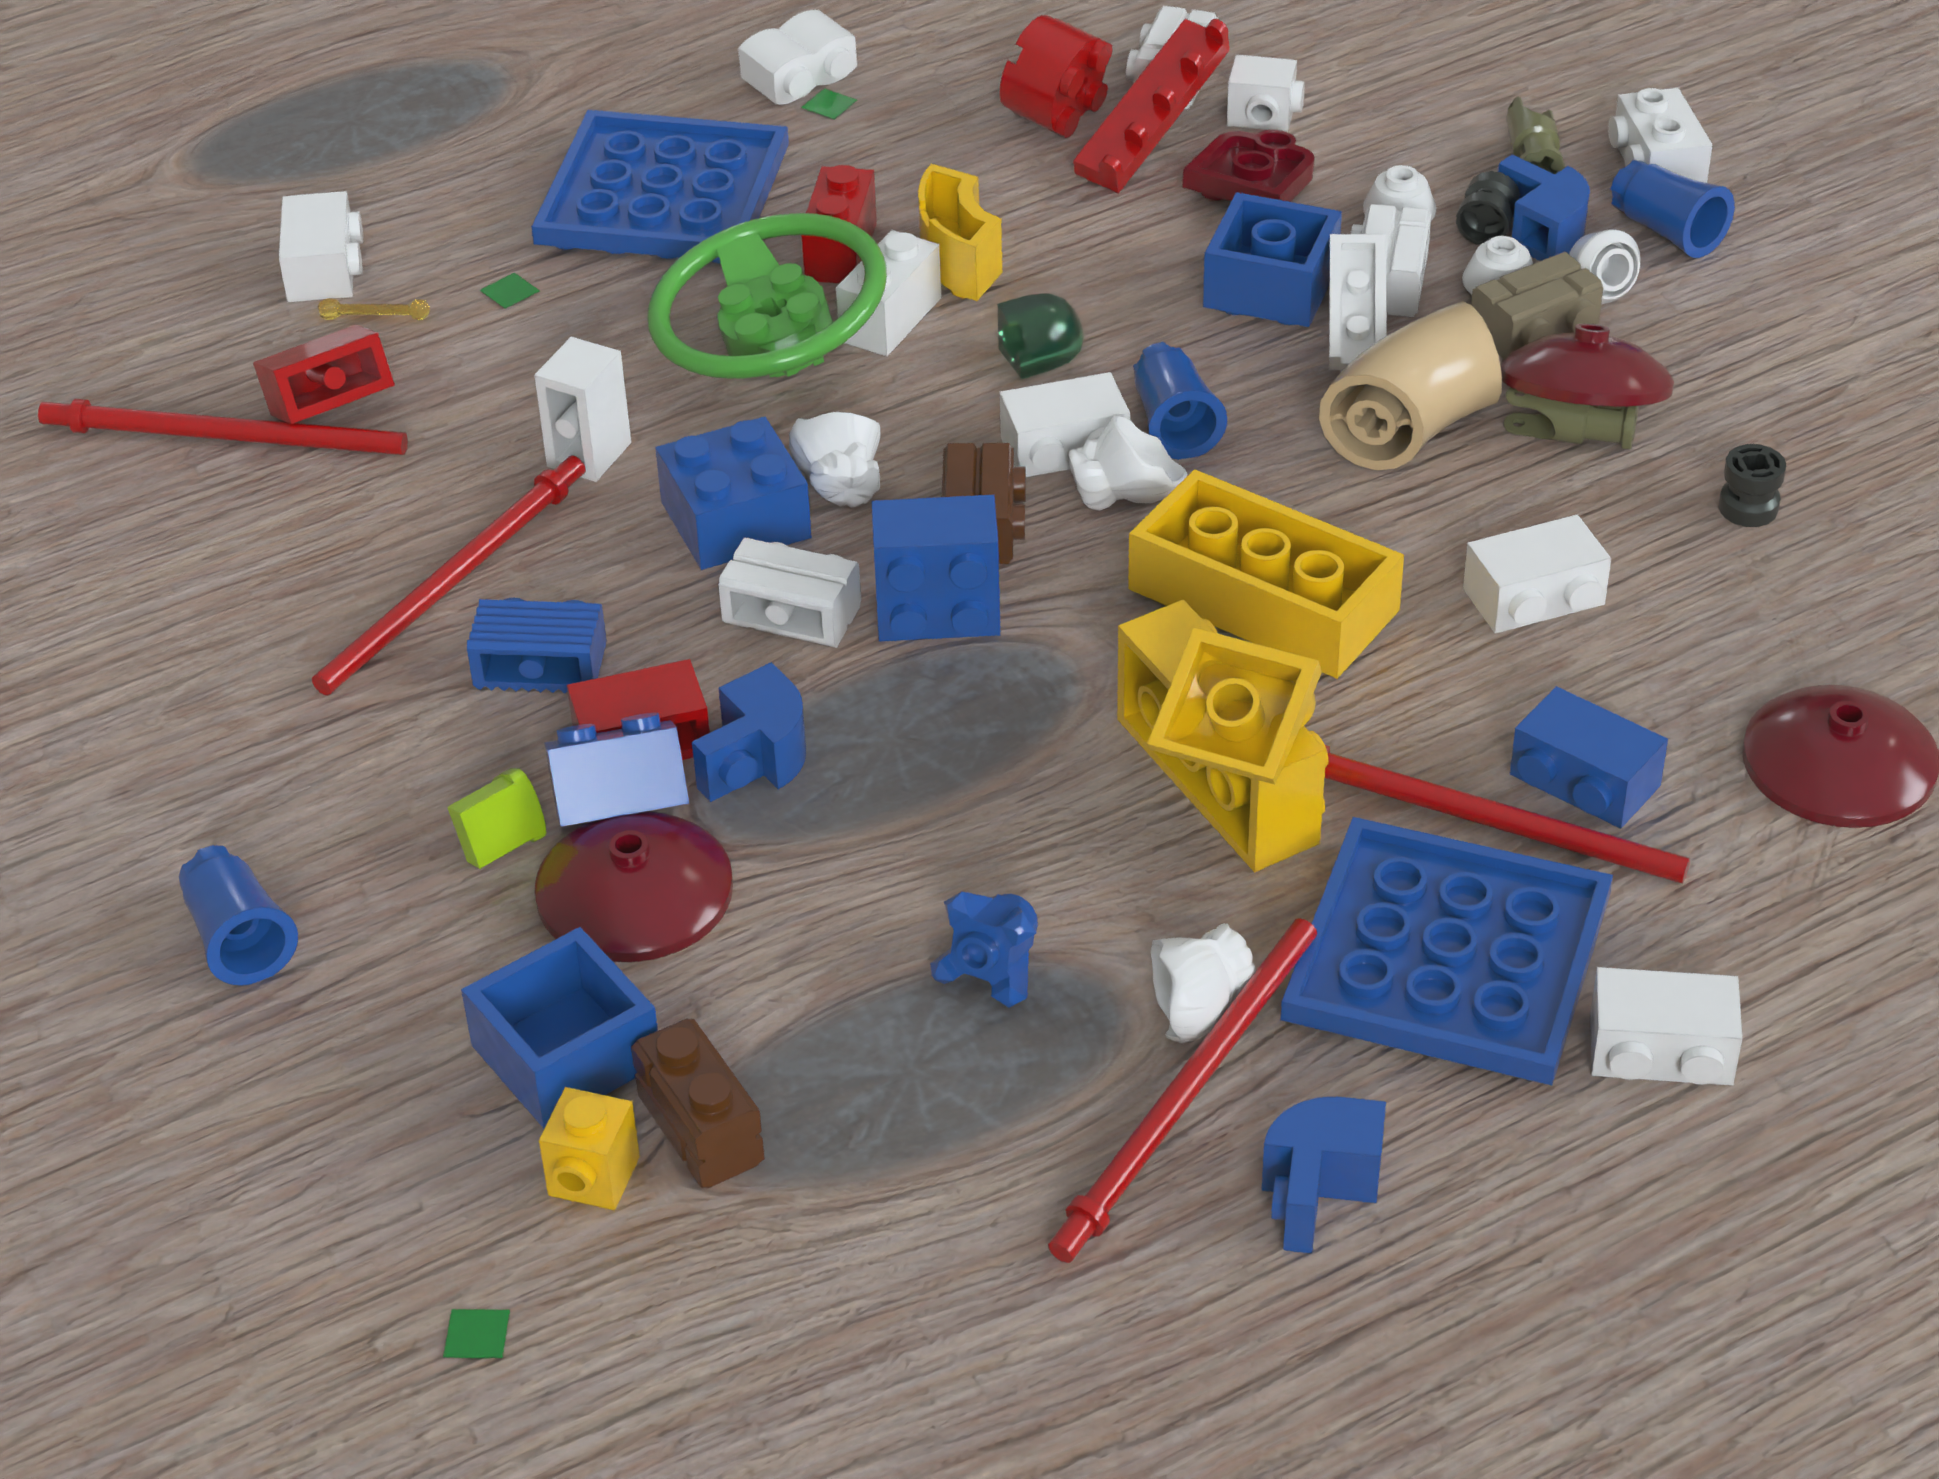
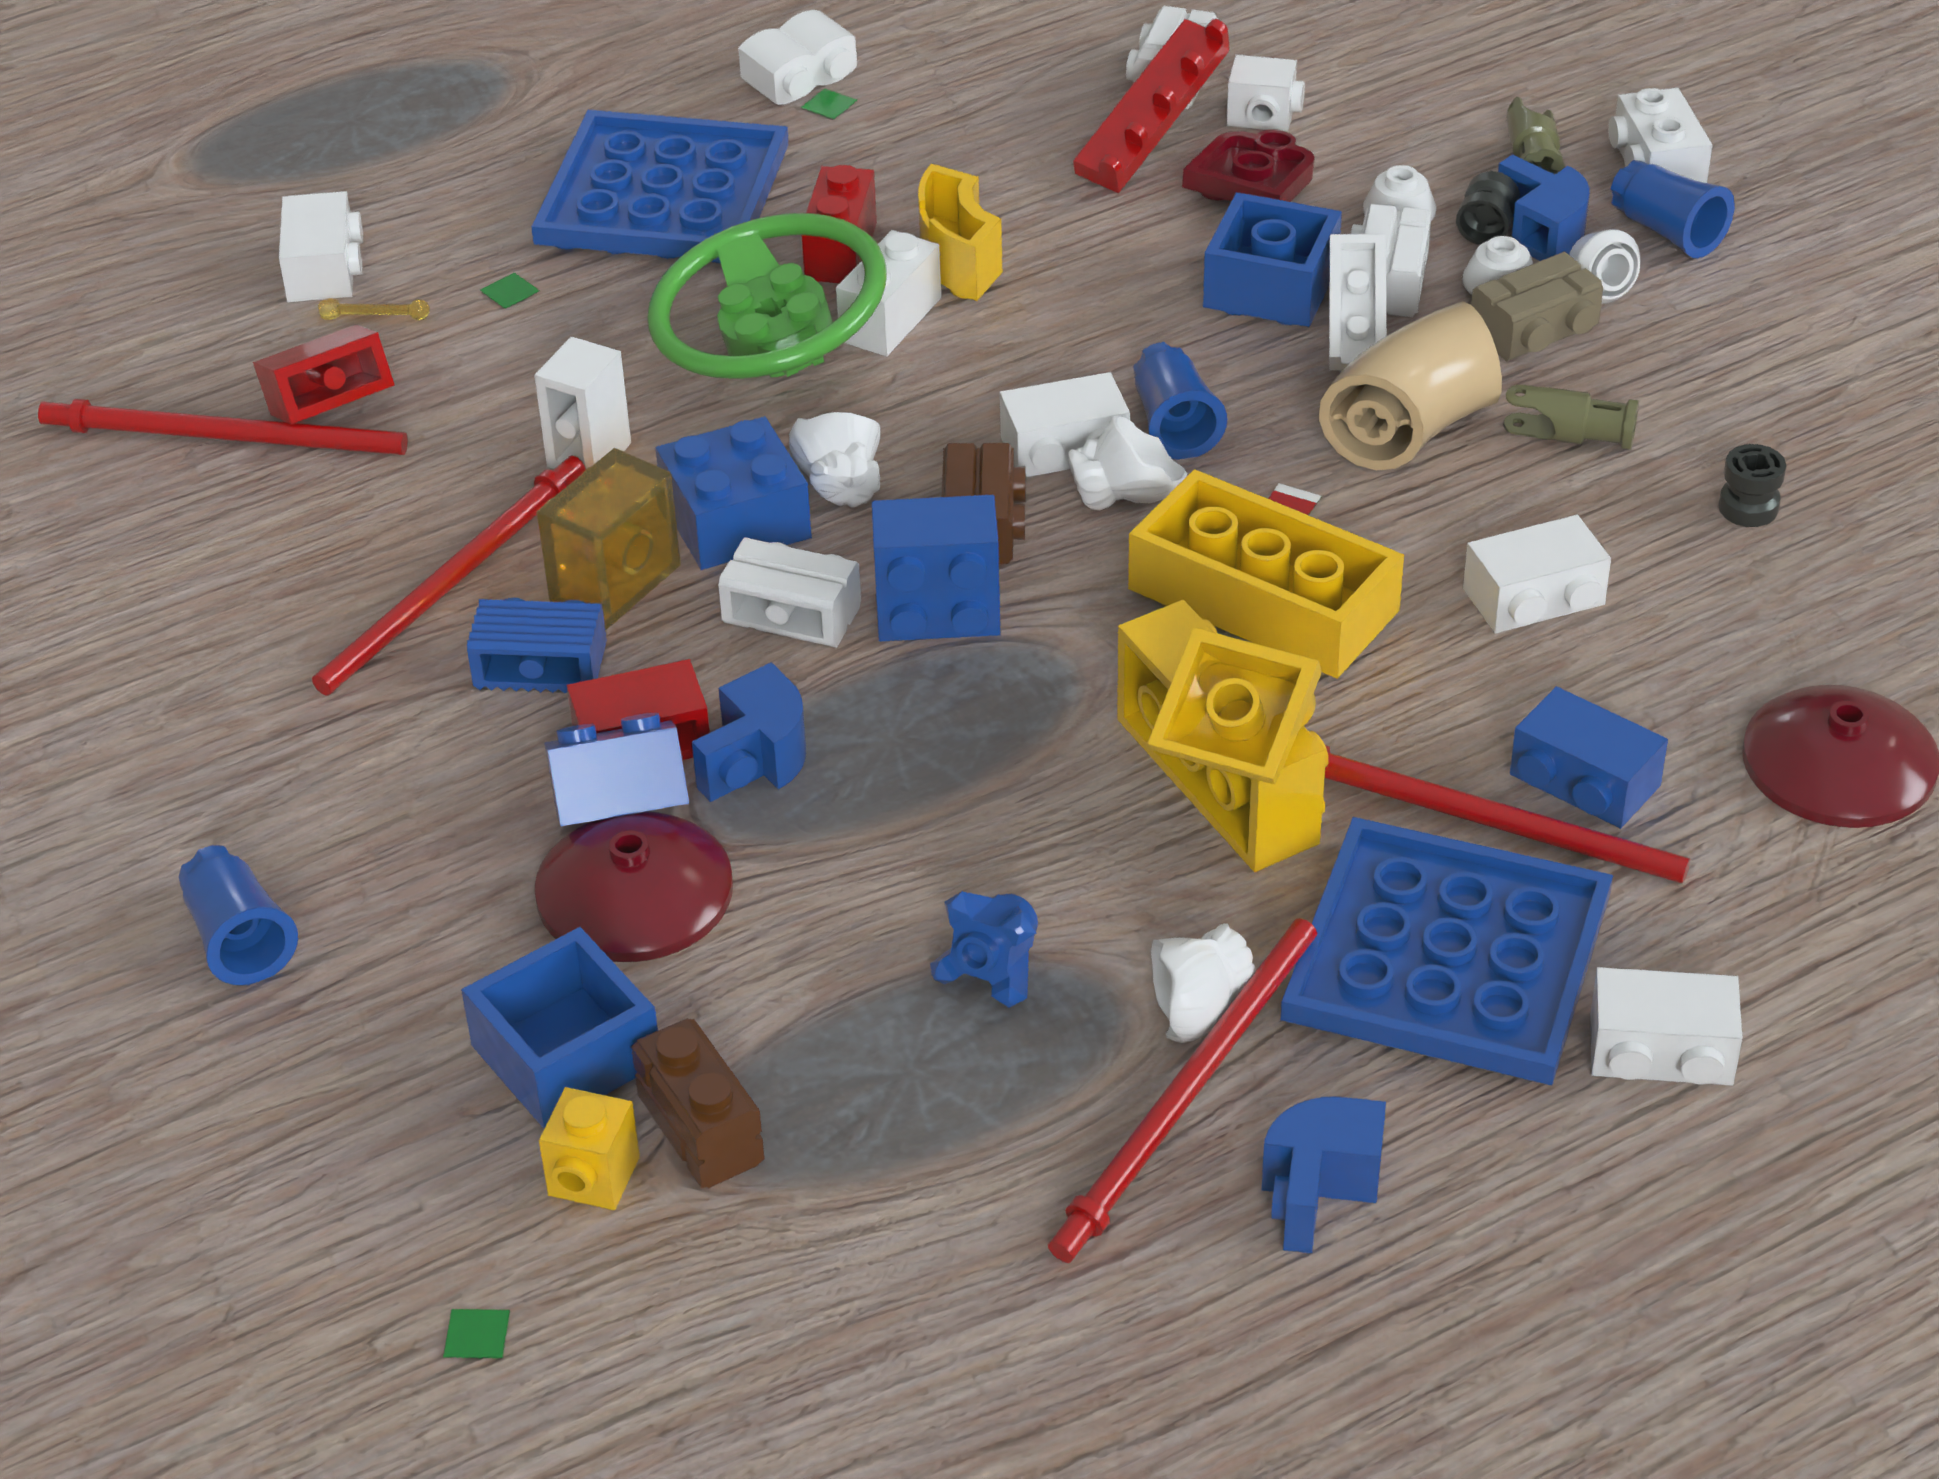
lime tile [447,768,547,869] -> none
clear green brick [997,293,1084,379] -> none
red brick [1000,15,1113,138] -> none
dark red dish [1500,324,1674,407] -> none
none -> clear yellow brick [537,447,681,631]
none -> sticker [1268,483,1322,515]

